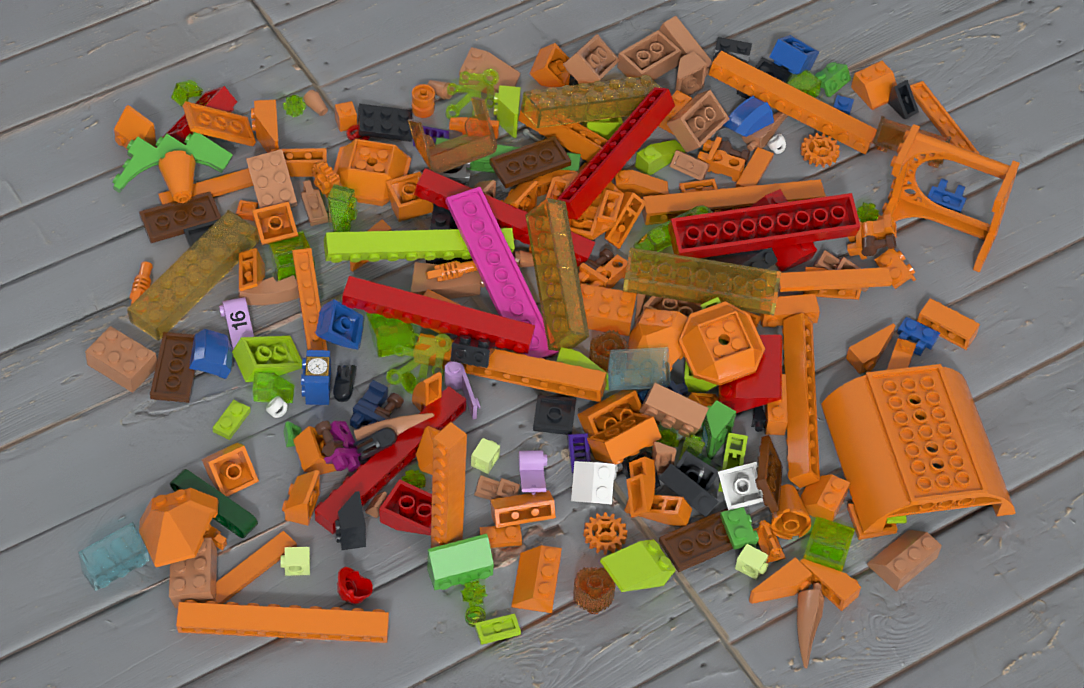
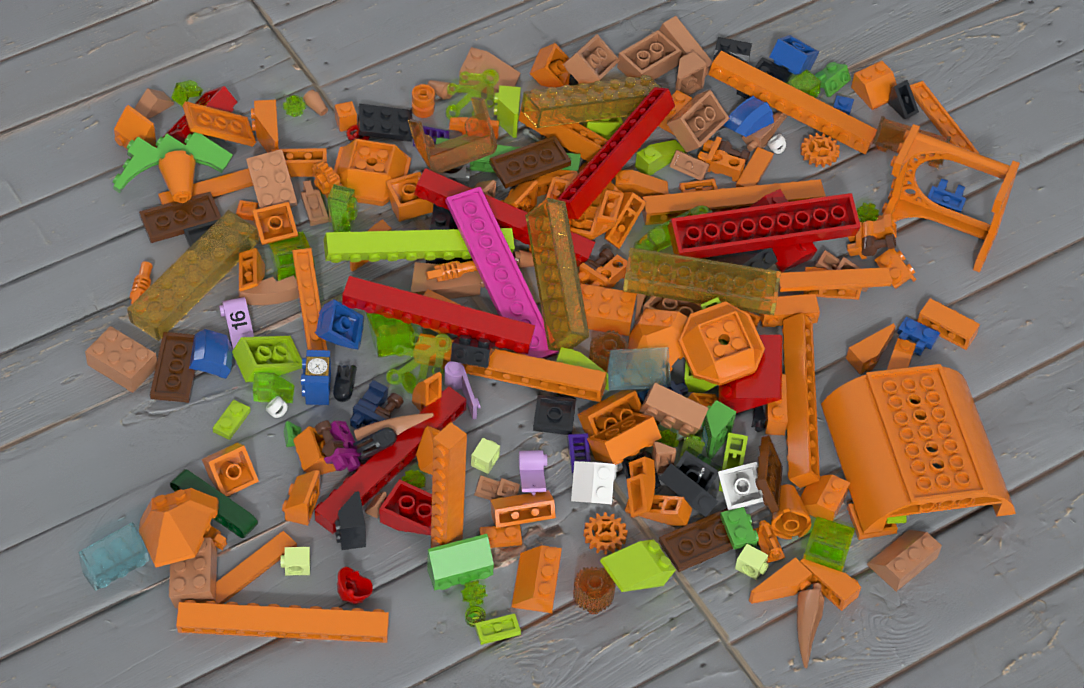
none -> nougat slope [134,88,174,120]

